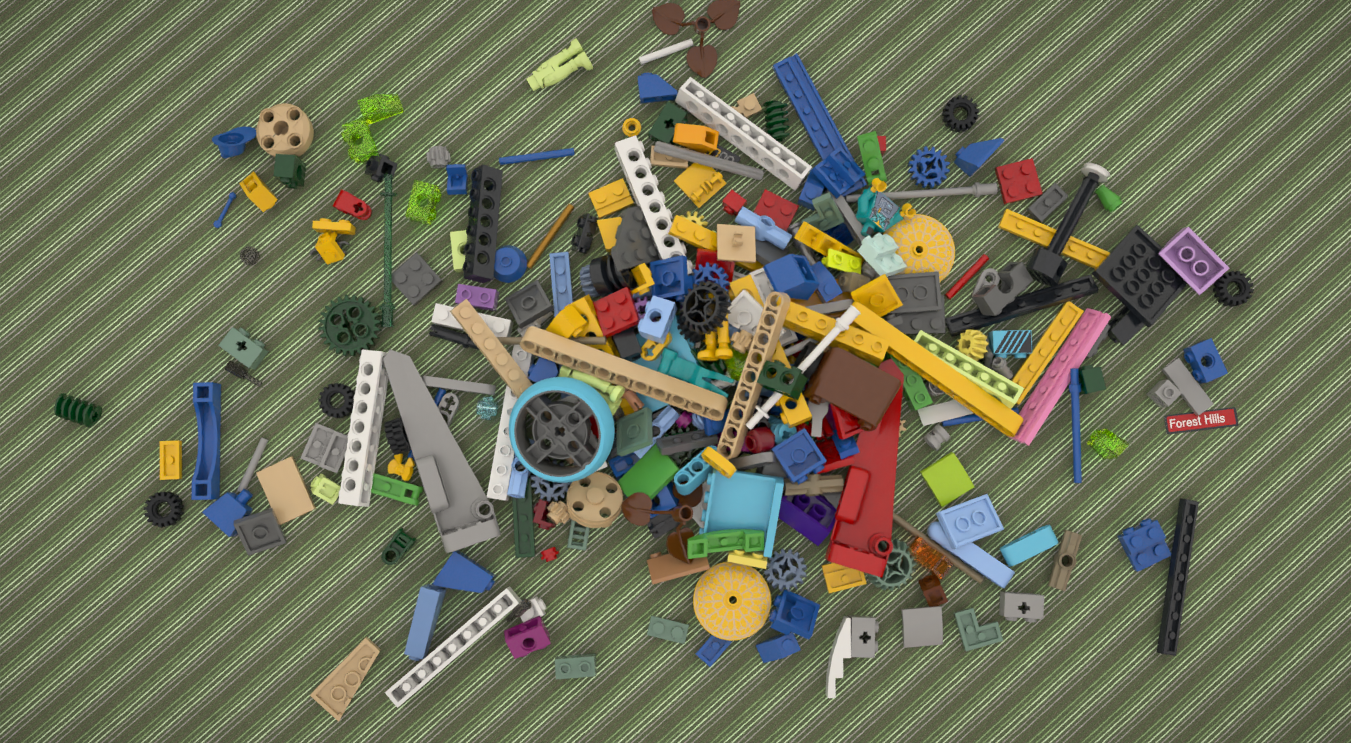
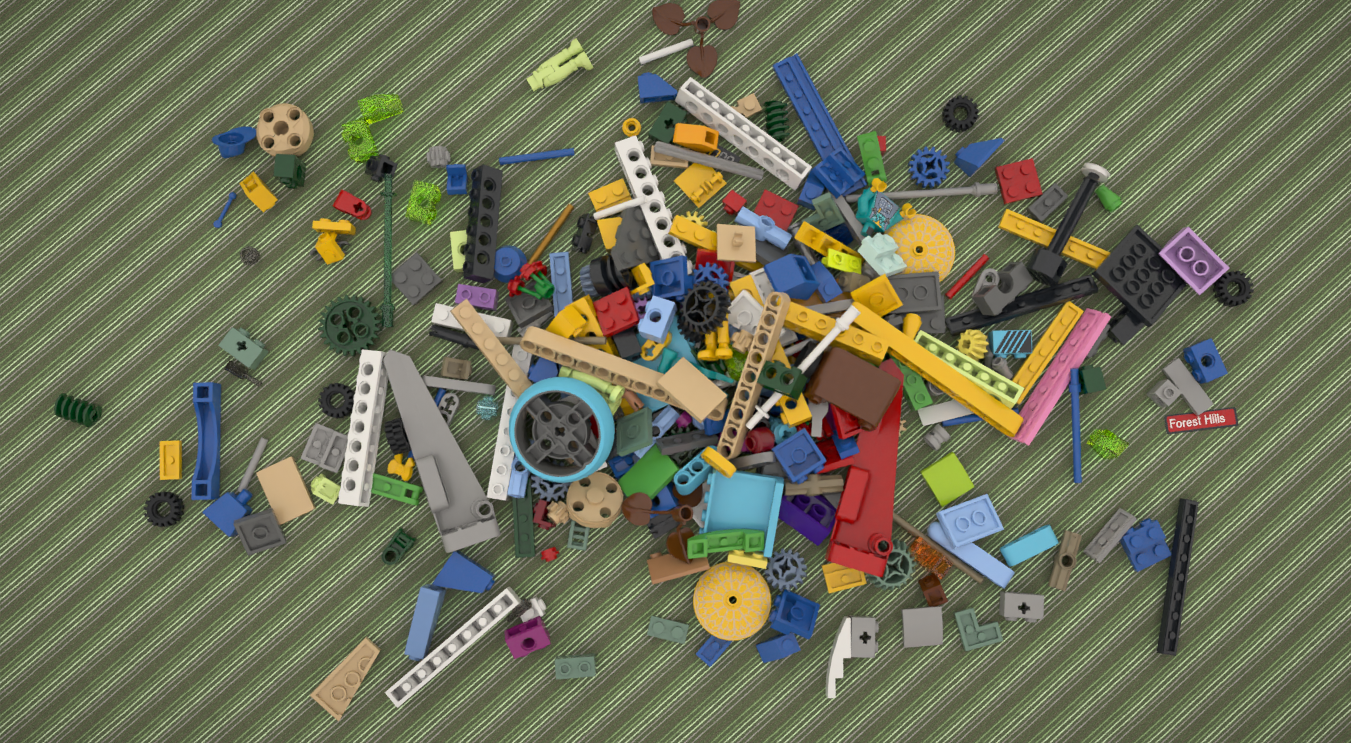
none -> dark tan bracket [440,357,472,380]
none -> plant [507,261,555,300]
none -> white bar [593,195,647,220]
none -> tan tile [656,357,727,424]
none -> yellow cone [903,313,922,341]
none -> light grey tile [1083,508,1137,564]

